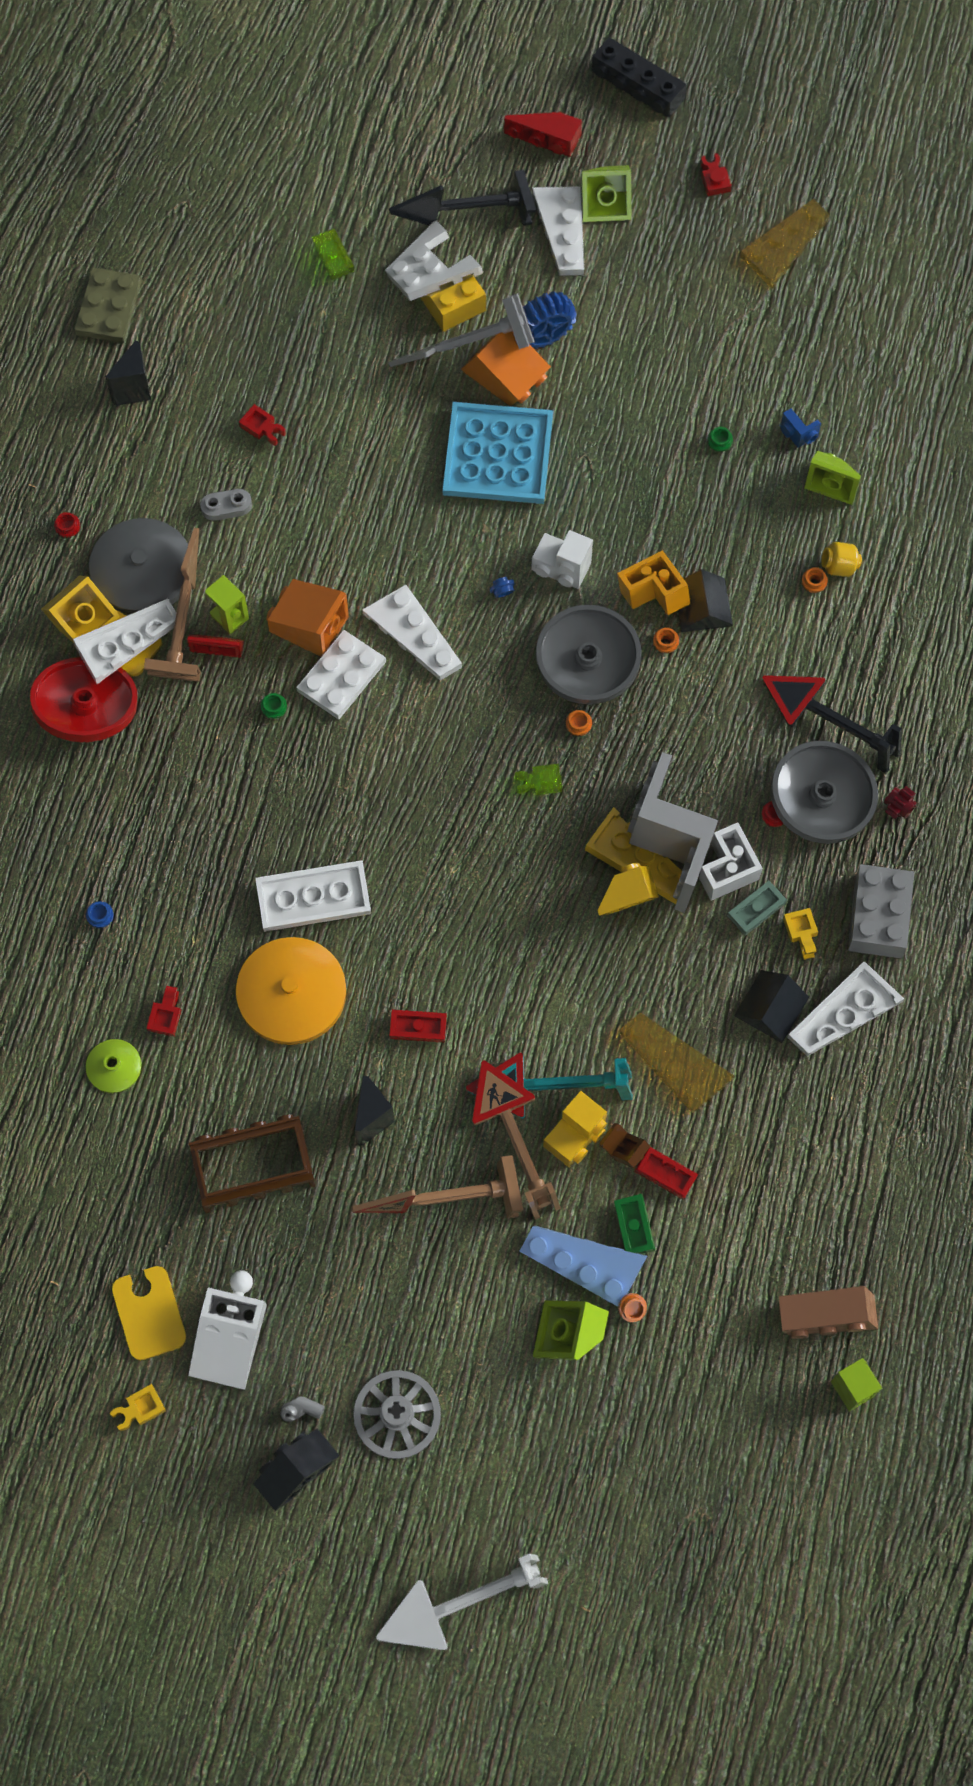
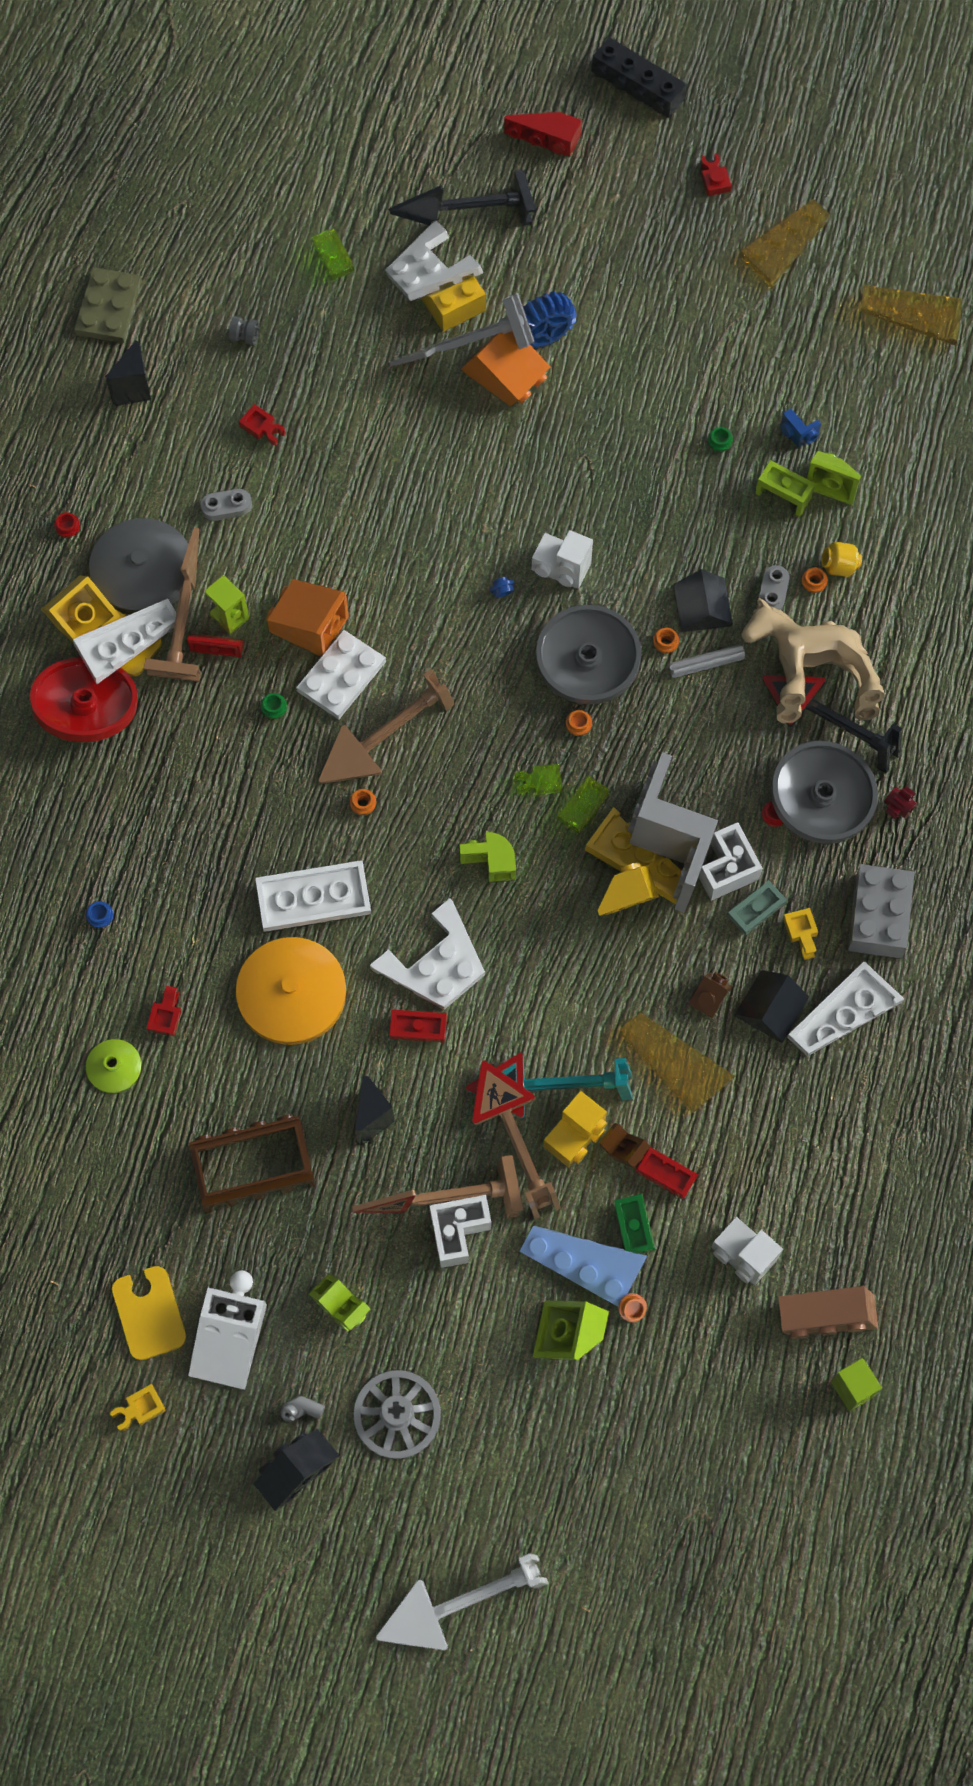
white wing [362,585,462,680] -> none
medium azure plate [443,402,553,504] -> none
white wing [532,187,584,275] -> none
lime slope [582,165,632,222] -> none
light orange brick [617,550,691,615] -> none
none -> dark grey wheel [229,316,259,345]
none -> lime brick [309,1273,370,1331]
none -> medium nougat piece [319,668,455,784]
none -> orange plate [350,789,376,815]
none -> white wing [370,898,485,1010]
none -> white brick [430,1195,491,1268]
none -> lime brick [459,832,516,882]
none -> clear neon green plate [557,775,610,834]
none -> light grey axle [669,645,745,678]
none -> reddish brown bracket [689,972,733,1018]
none -> white brick [712,1217,783,1286]
none -> tan animal [742,598,885,723]
none -> lime panel [755,460,815,517]
none -> light grey plate [759,565,790,610]
none -> clear yellow wing [860,285,963,346]

